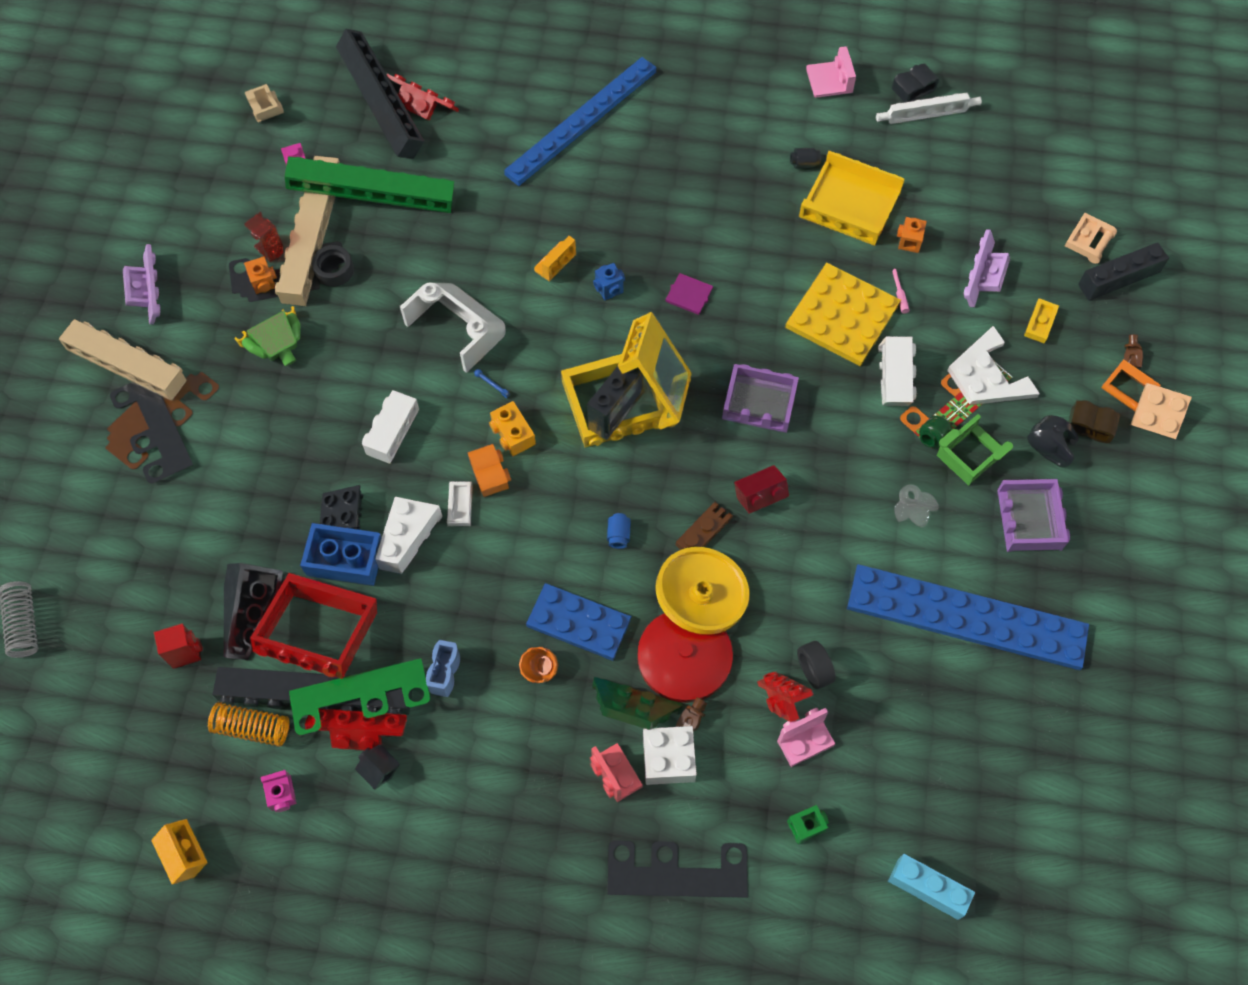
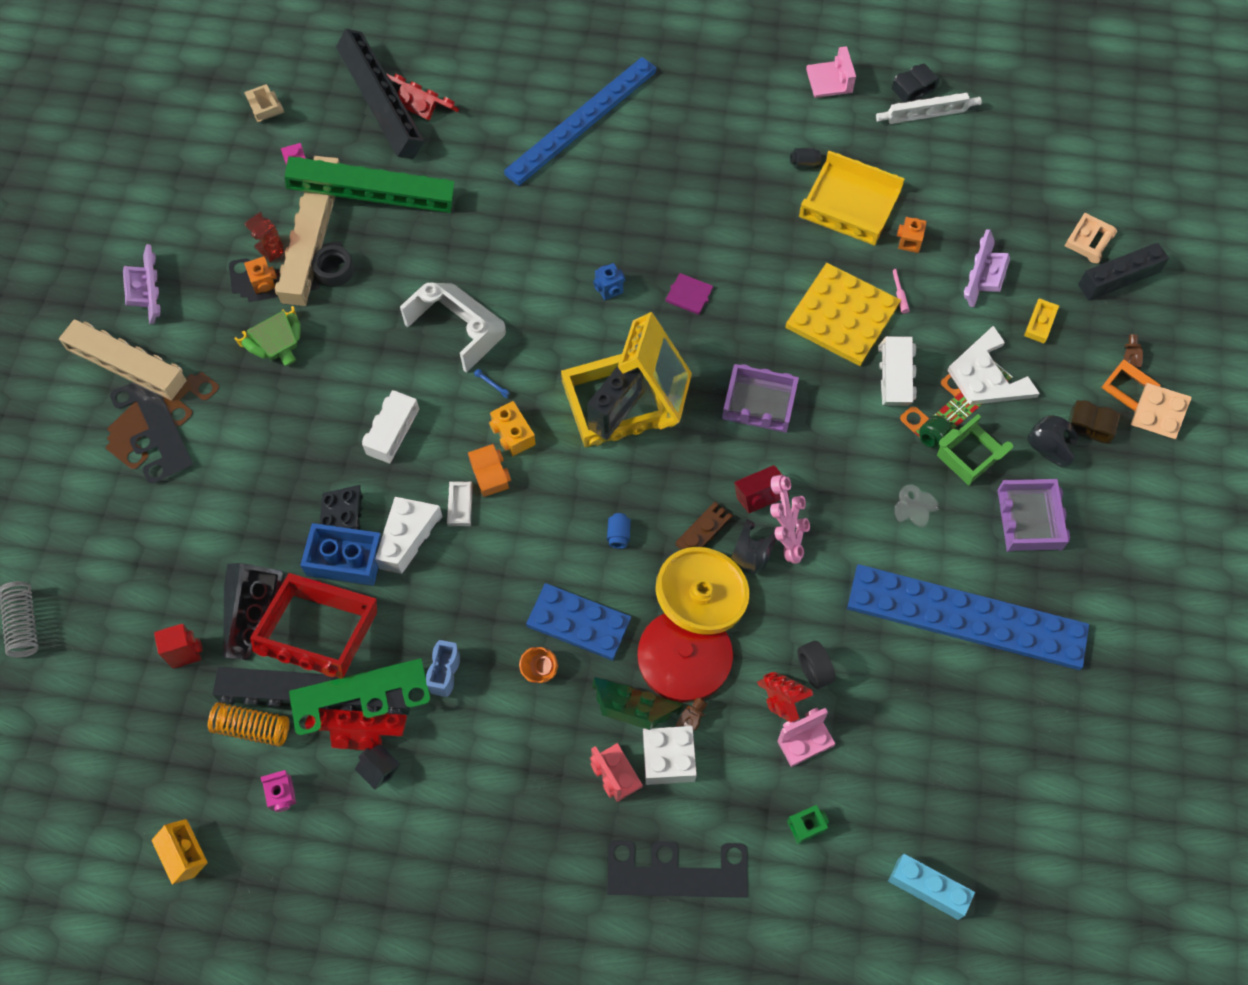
light orange bracket [534,236,576,282] -> none
none -> black helmet [731,519,777,574]
none -> bright pink plant [771,475,810,564]

